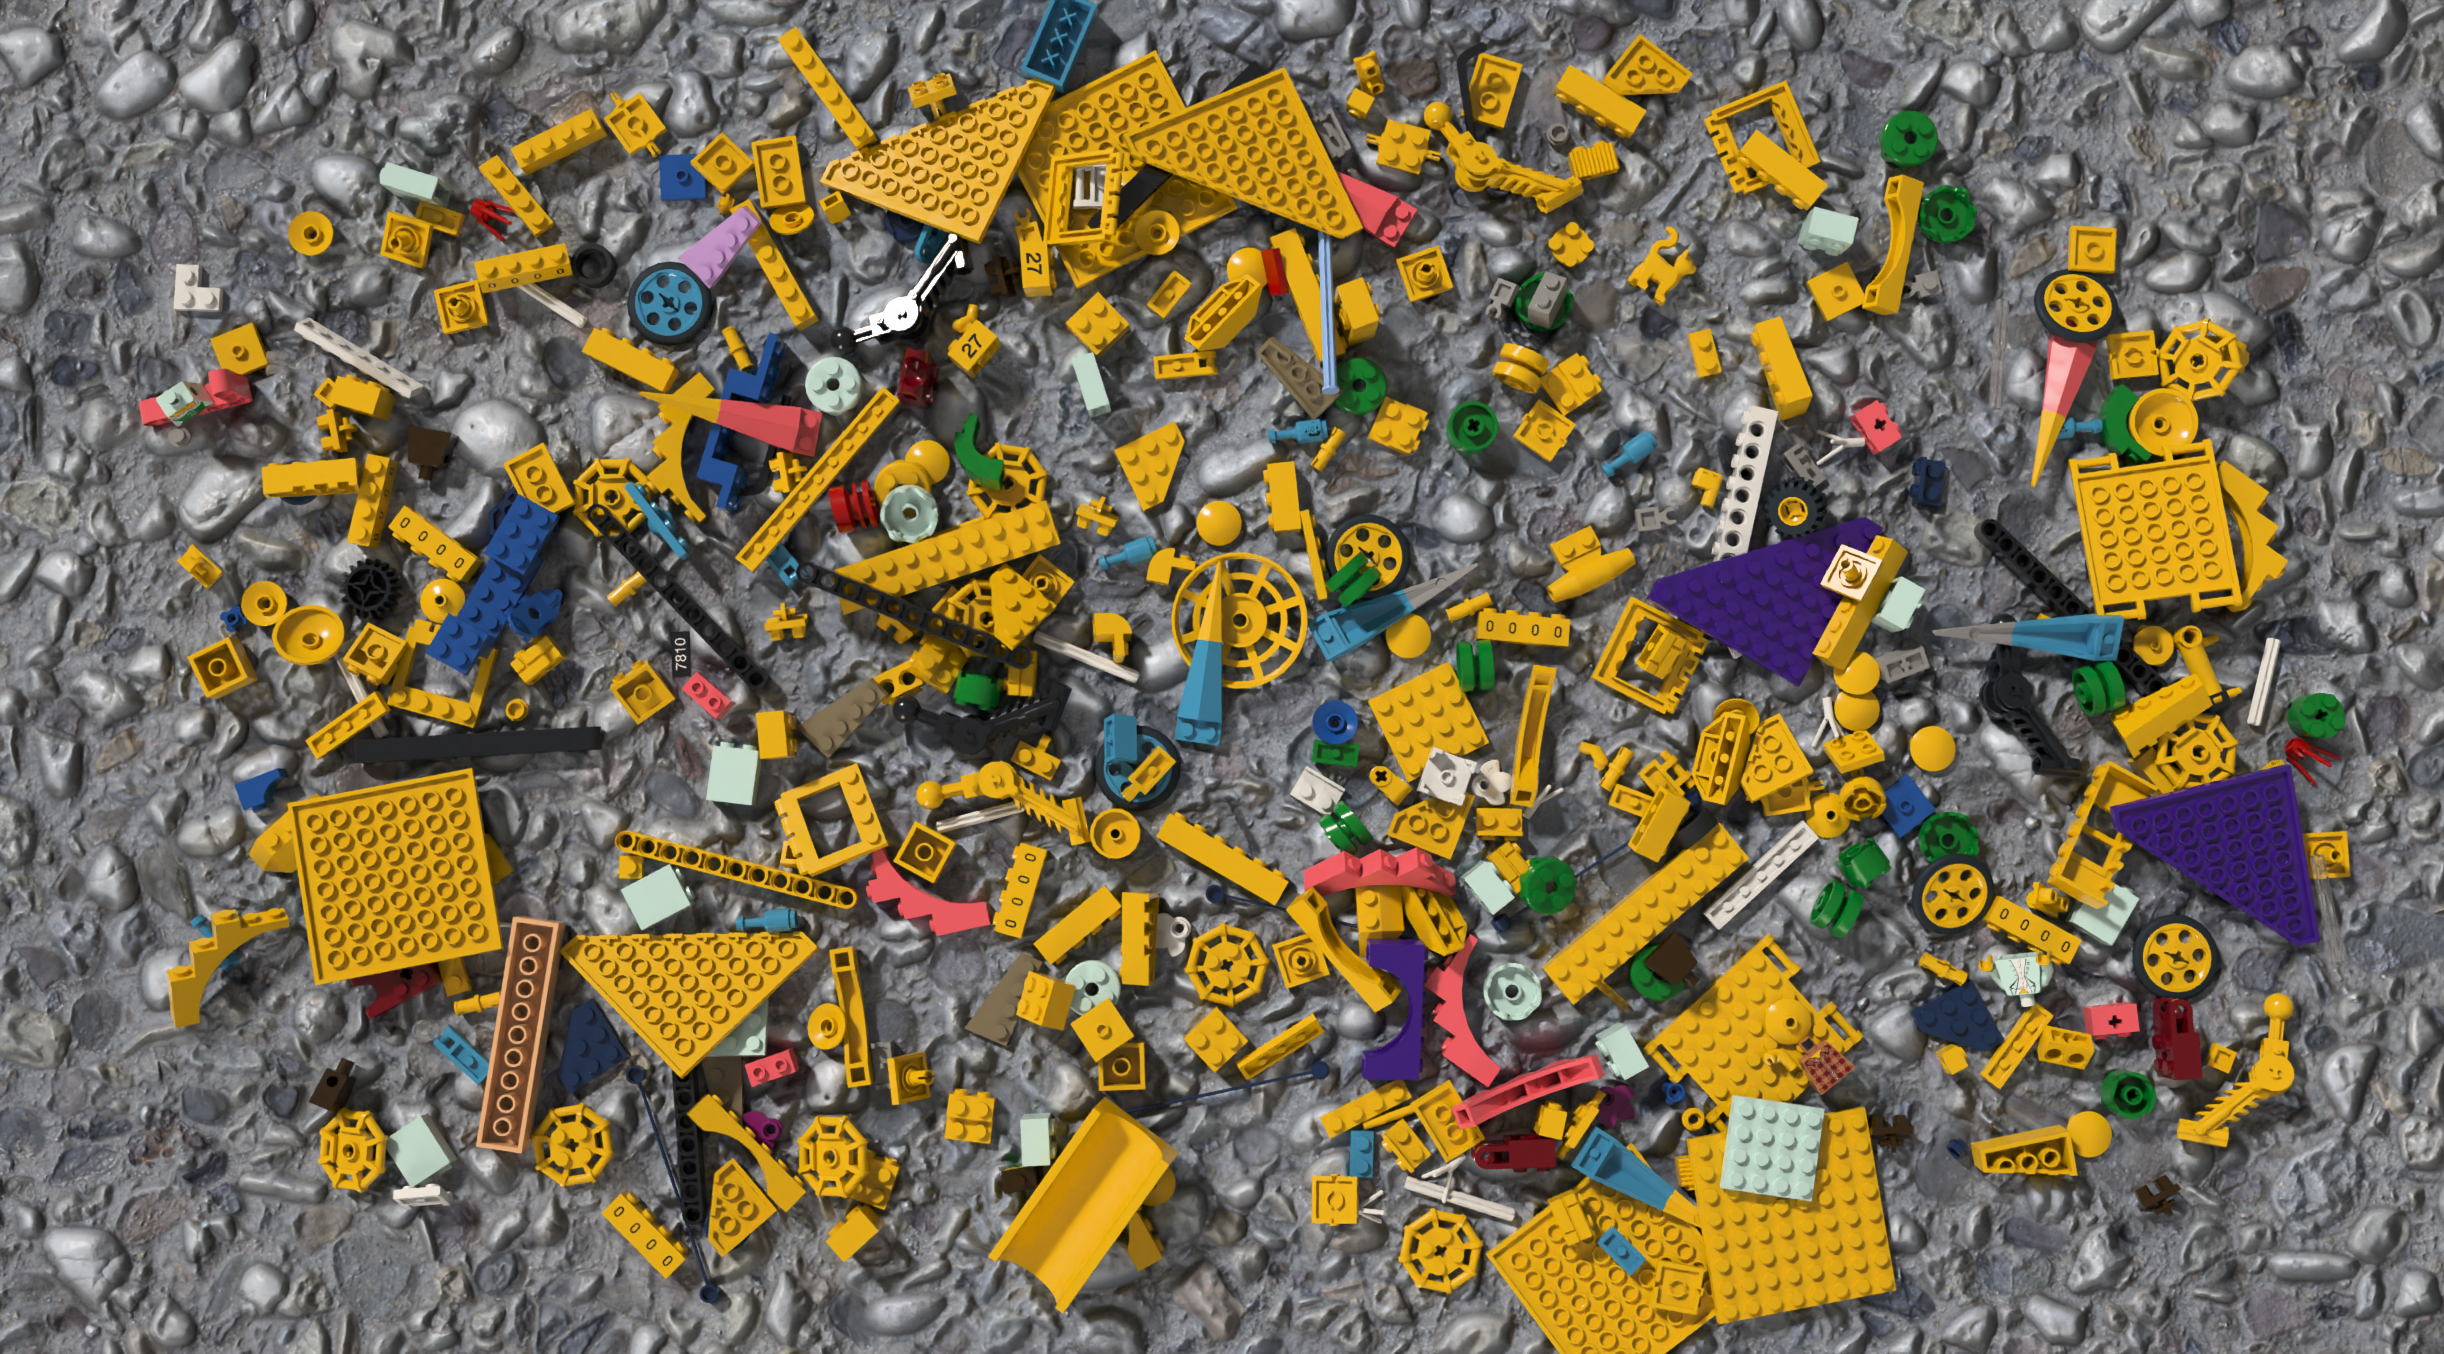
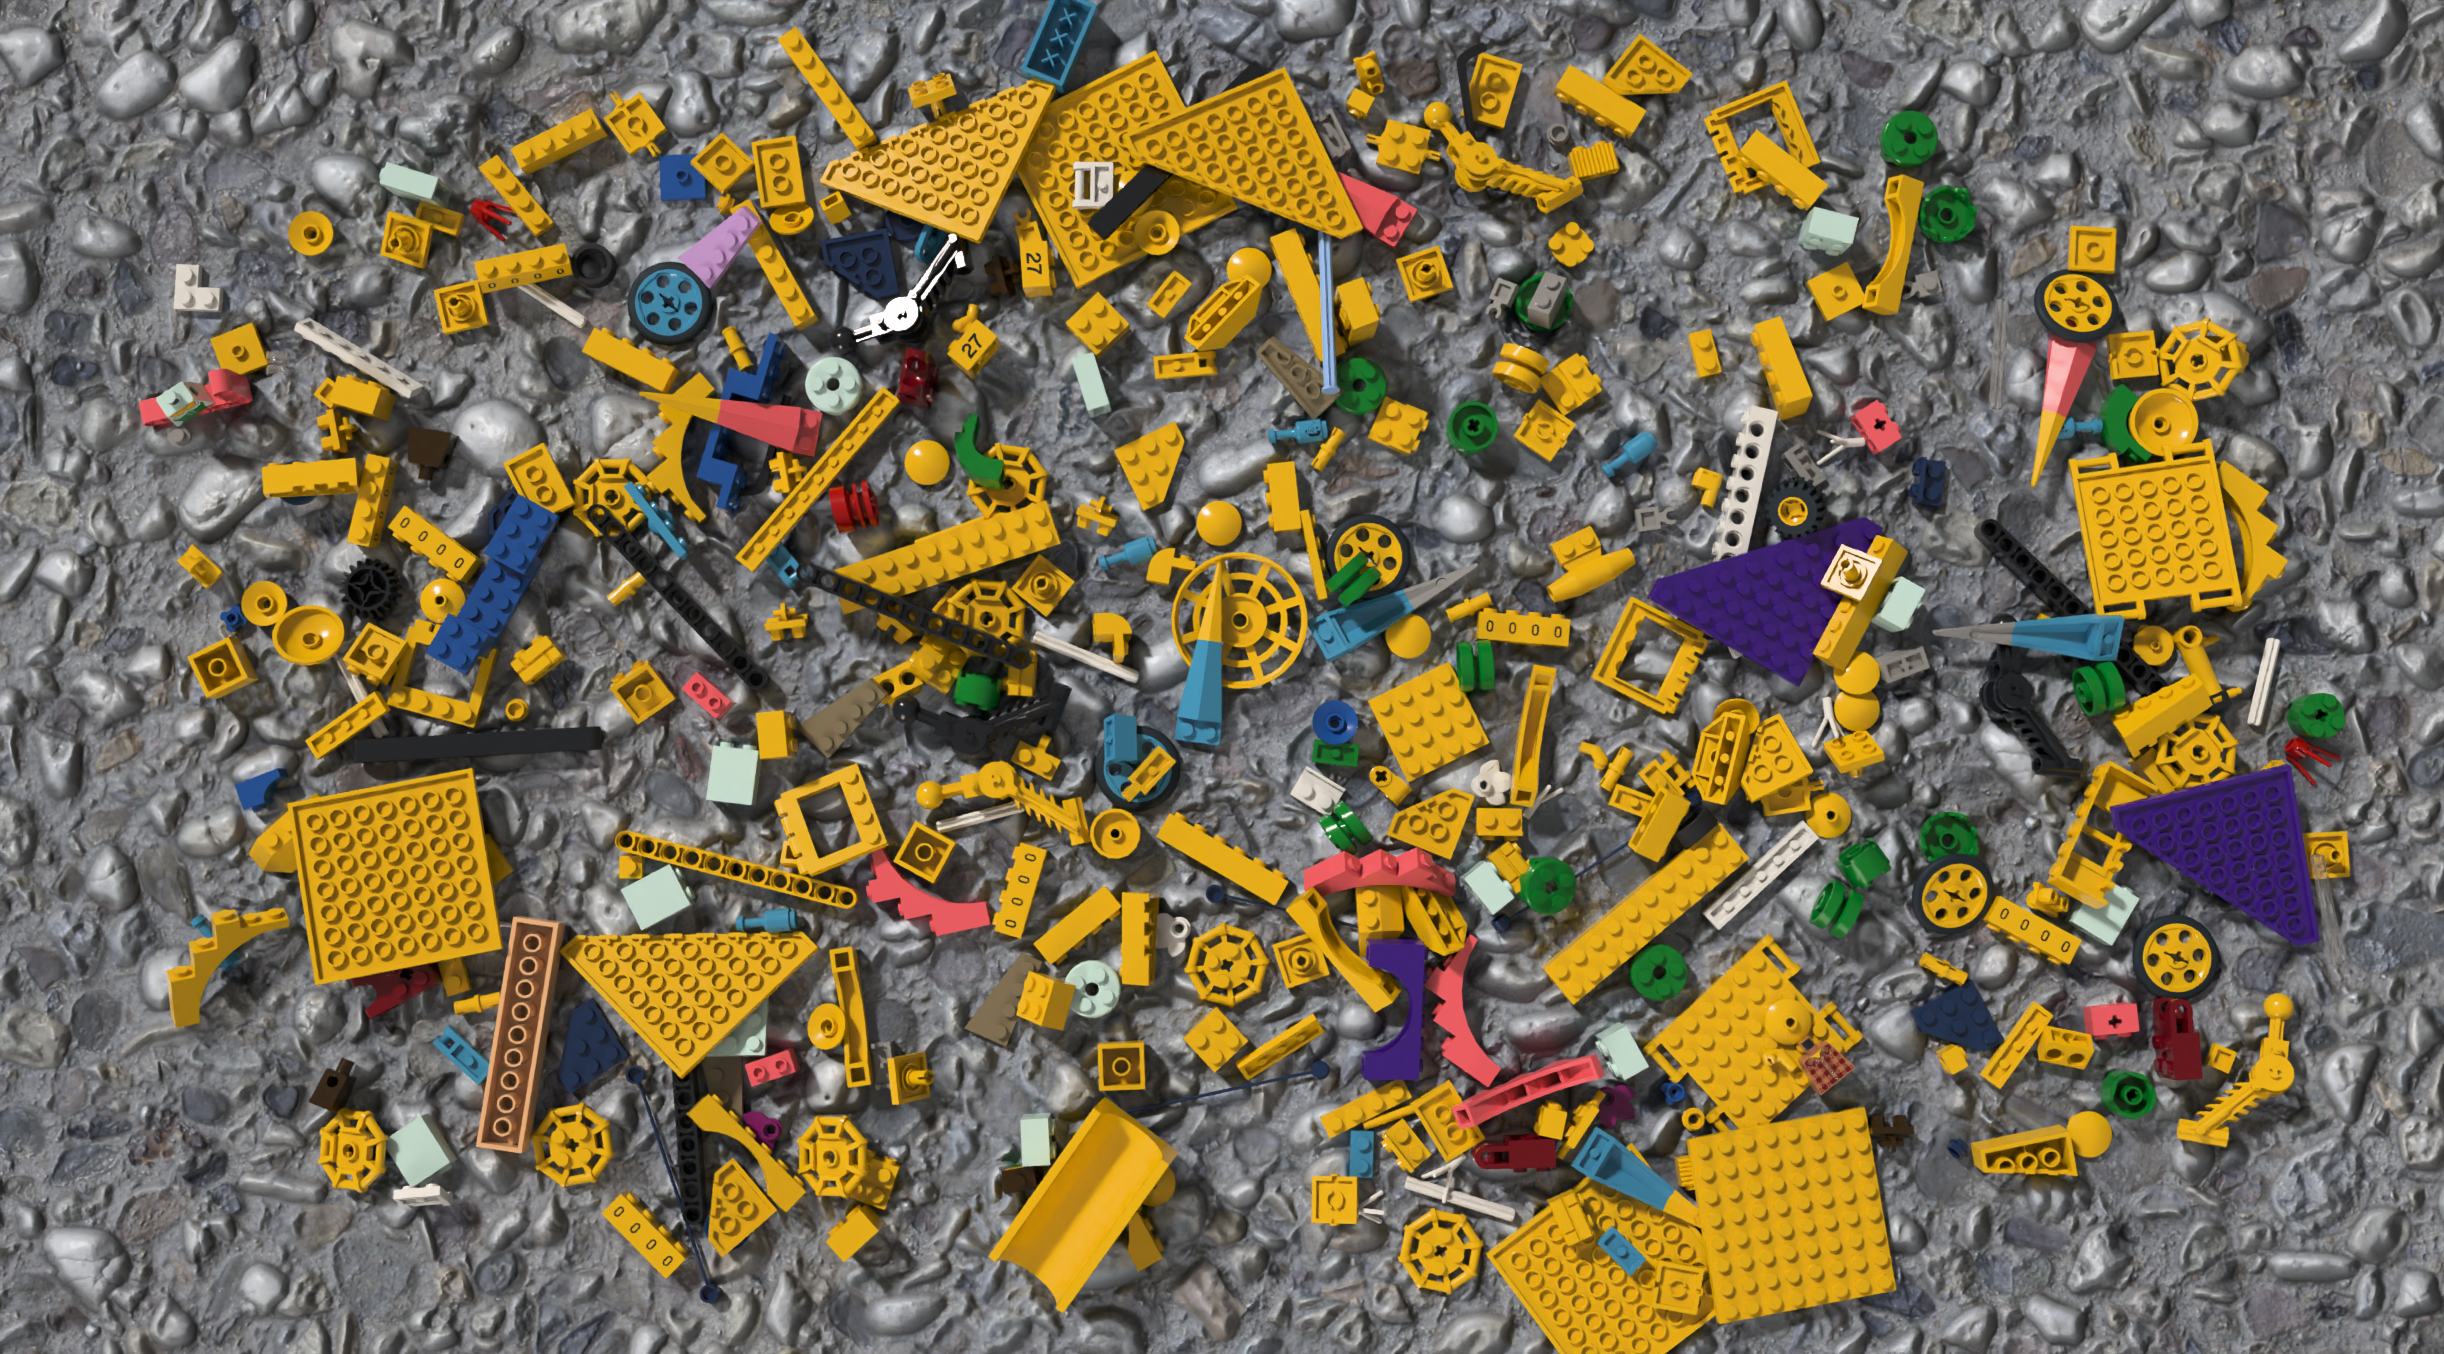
blue piece [499,588,563,643] -> none
black sticker [671,631,691,677] -> none
yellow plate [874,459,932,517] -> none
light aqua plate [880,485,939,543] -> none
yellow plate [945,1089,996,1144] -> none
yellow plate [989,563,1057,650] -> none
yellow hinge [1043,149,1124,247] -> none
yellow plate [1070,998,1135,1063] -> none
red tile [1261,248,1288,295] -> none
white panel [1416,747,1477,806] -> none
light aqua plate [1483,963,1542,1021] -> none
yellow piece [1593,978,1632,1012] -> none
yellow animal [1626,226,1697,306] -> none
yellow brick [1635,624,1687,680] -> none
dark brown torso [1642,931,1700,988] -> none
light aqua plate [1720,1095,1825,1201] -> none
yellow cylinder [1839,776,1886,821] -> none
blue plate [1880,774,1936,838] -> none
yellow dish [1910,726,1956,771] -> none
light aqua torso [1978,950,2054,1007] -> none
dark brown hips [2134,1175,2181,1217] -> none
none -> dark blue plate [821,228,900,300]

